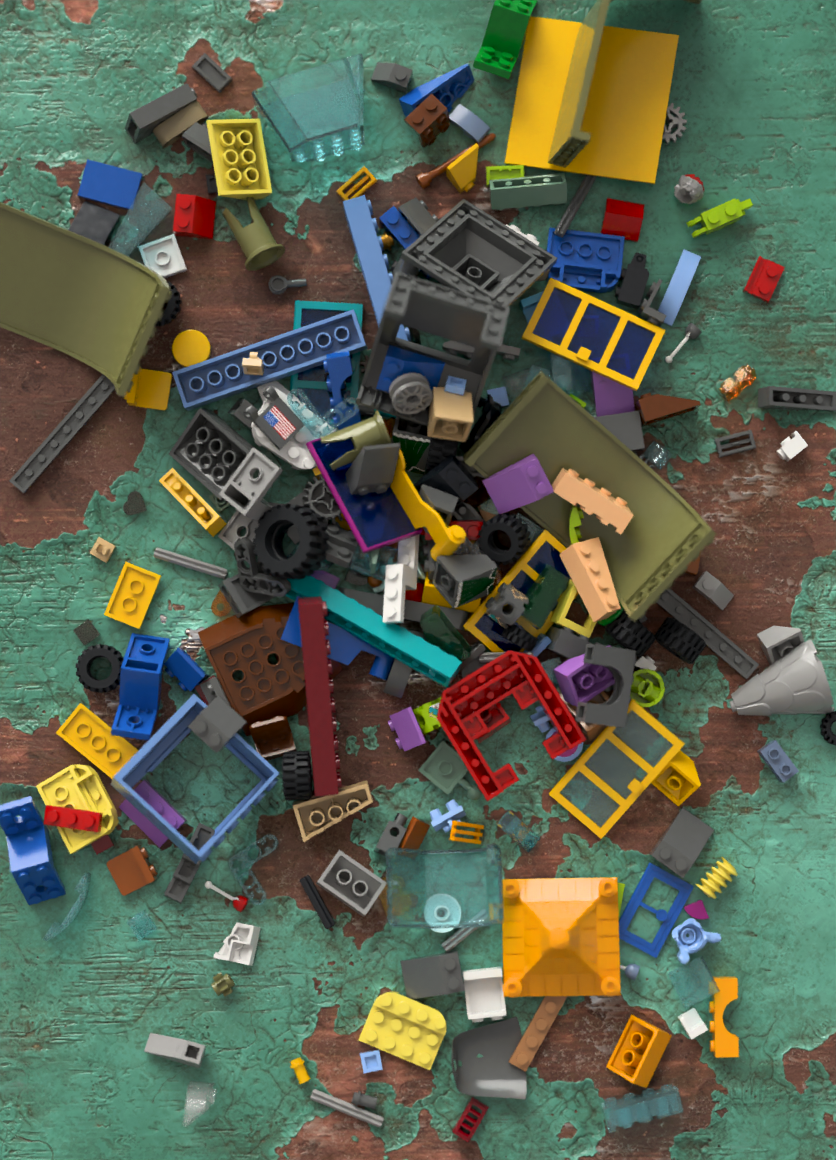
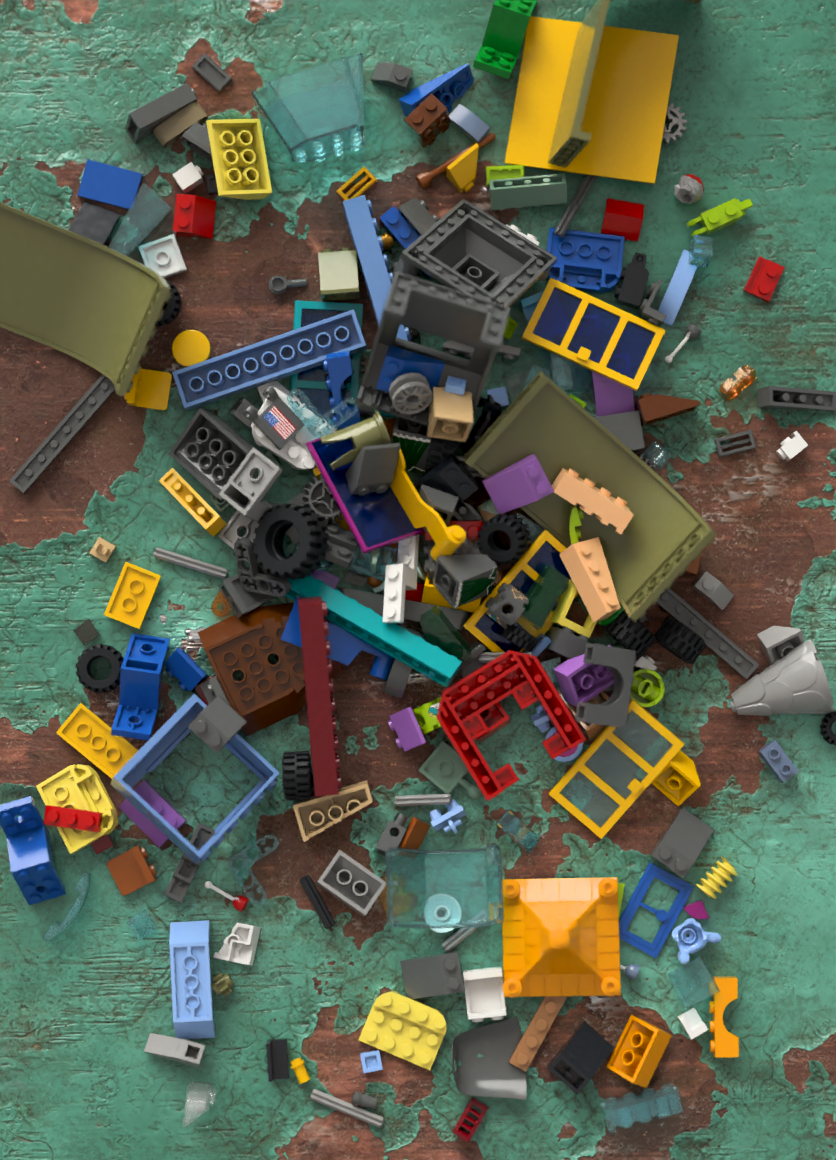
clear smoke tile [123,491,147,516] -> none
olive piece [222,197,285,271] -> none
tan tile [242,352,264,375] -> none
reddish brown bracket [249,716,296,761] -> none
light orange tile [449,821,484,844] -> none
none -> light blue slope [169,920,215,1039]
none -> white brick [172,162,204,194]
none -> black panel [266,1038,289,1082]
none -> slope [318,248,360,302]
none -> light grey axle [395,794,452,806]
none -> lime tile [503,316,518,340]
none -> black slope [546,1021,614,1095]
none -> clear light blue brick [689,235,713,267]

